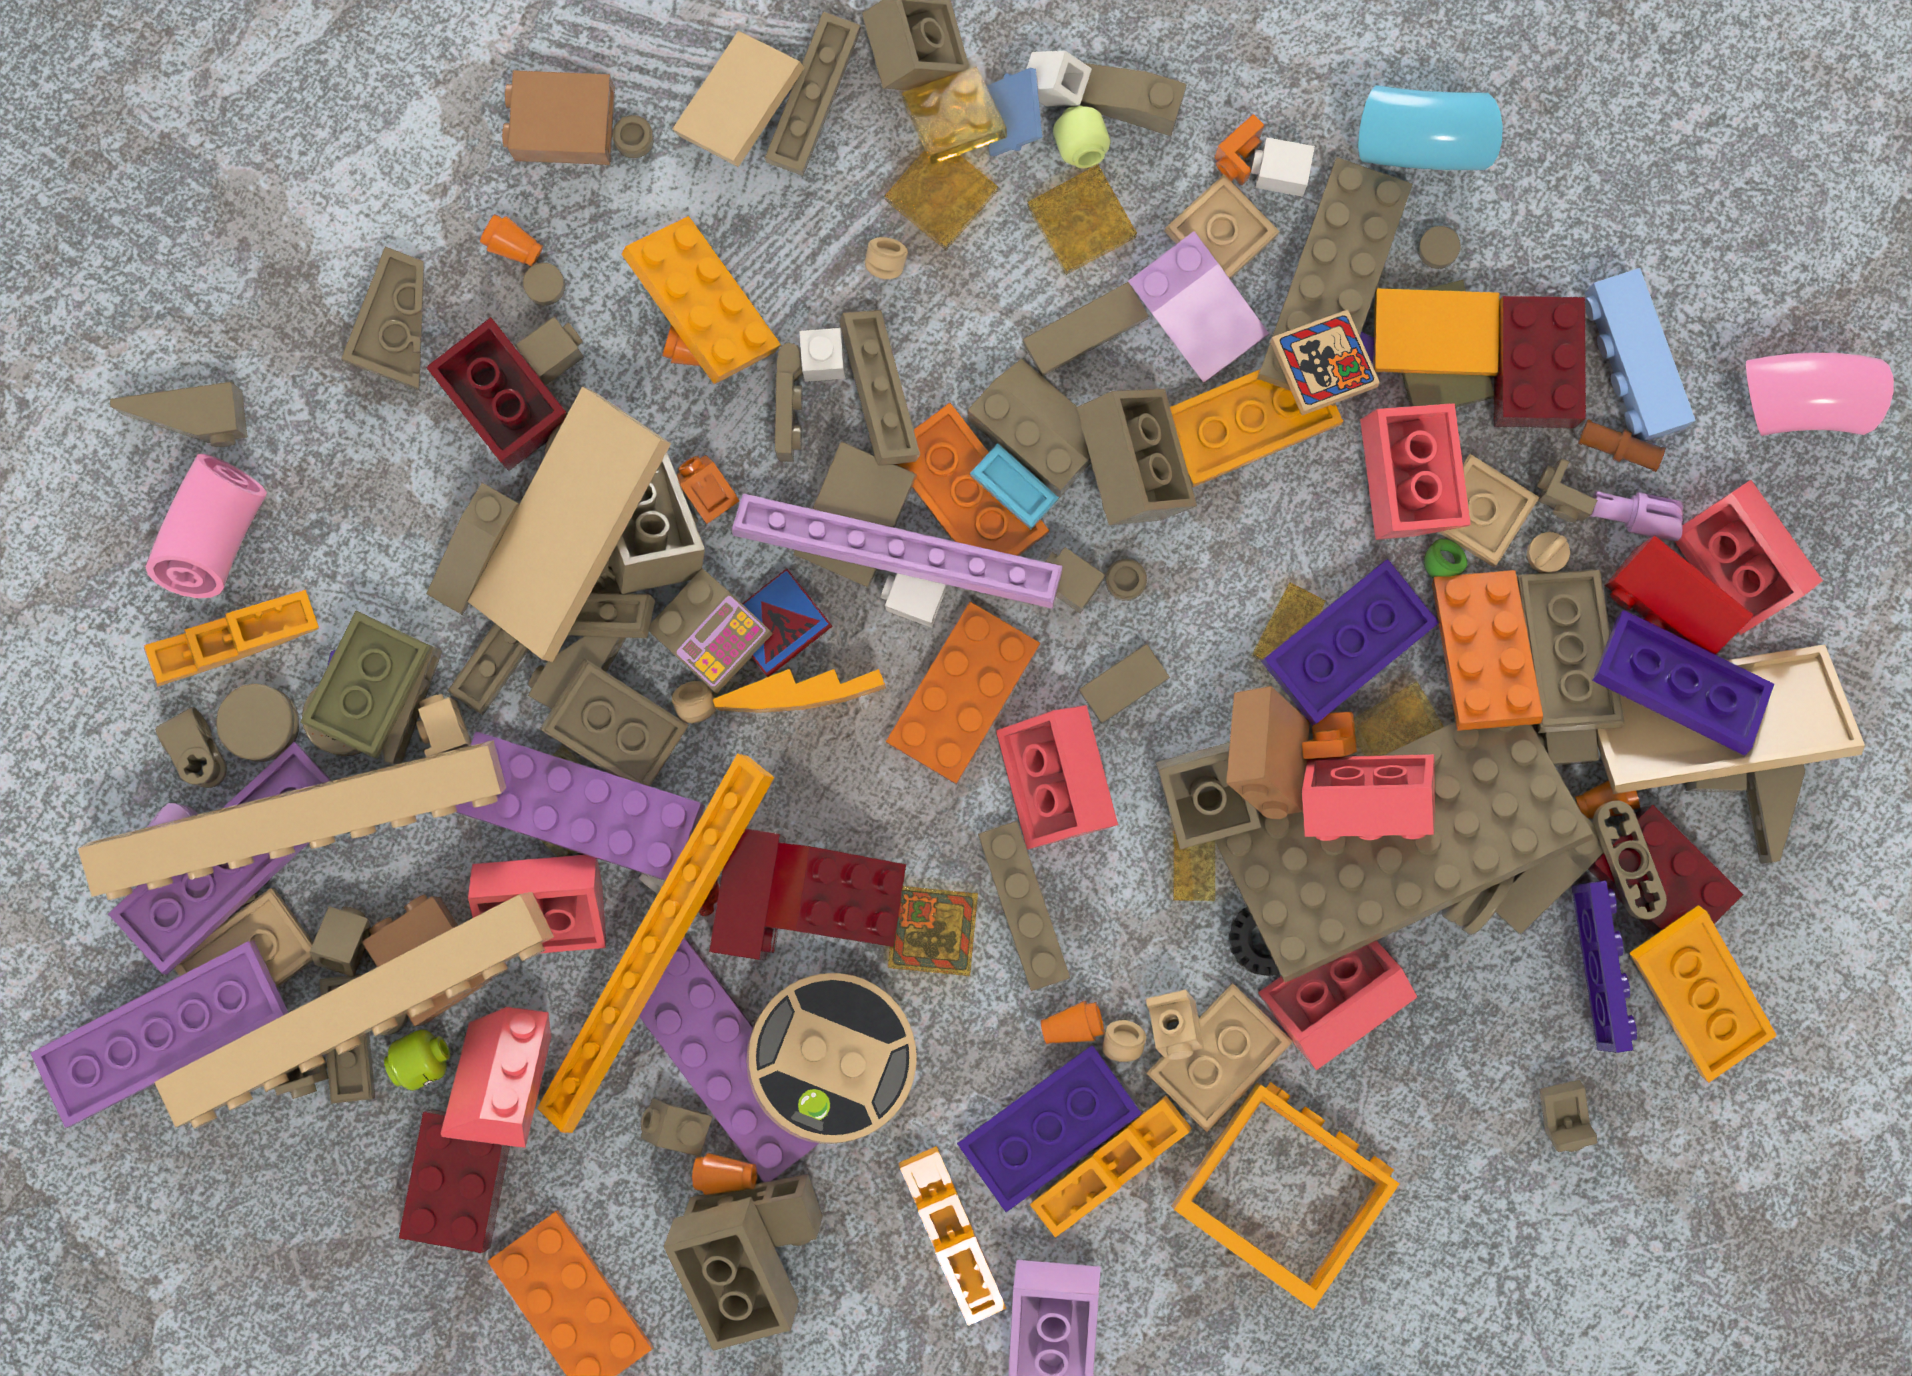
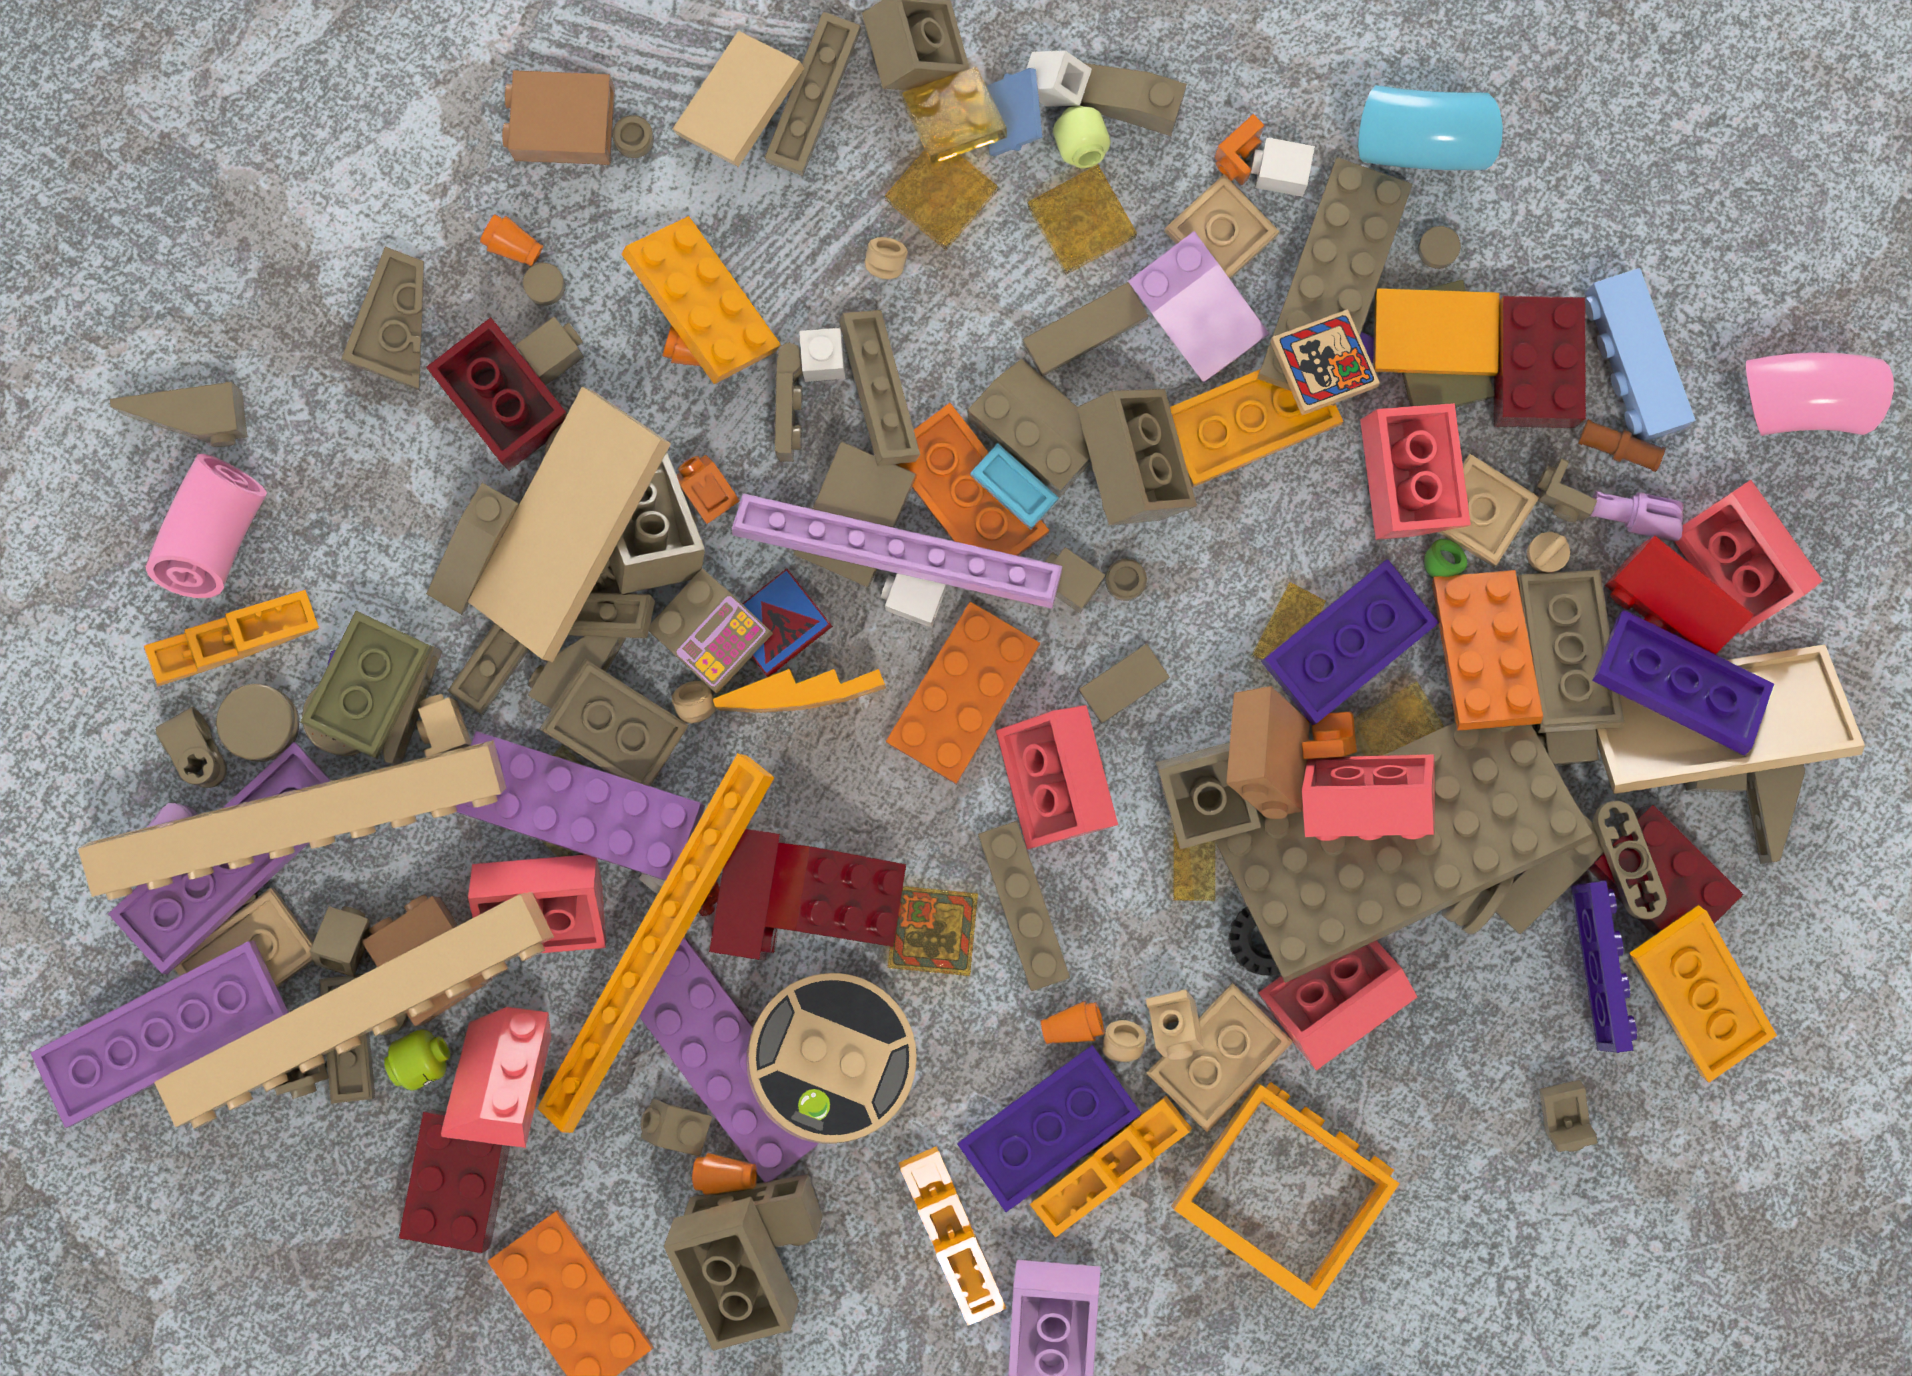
orange cone [1575,780,1640,819] -> none

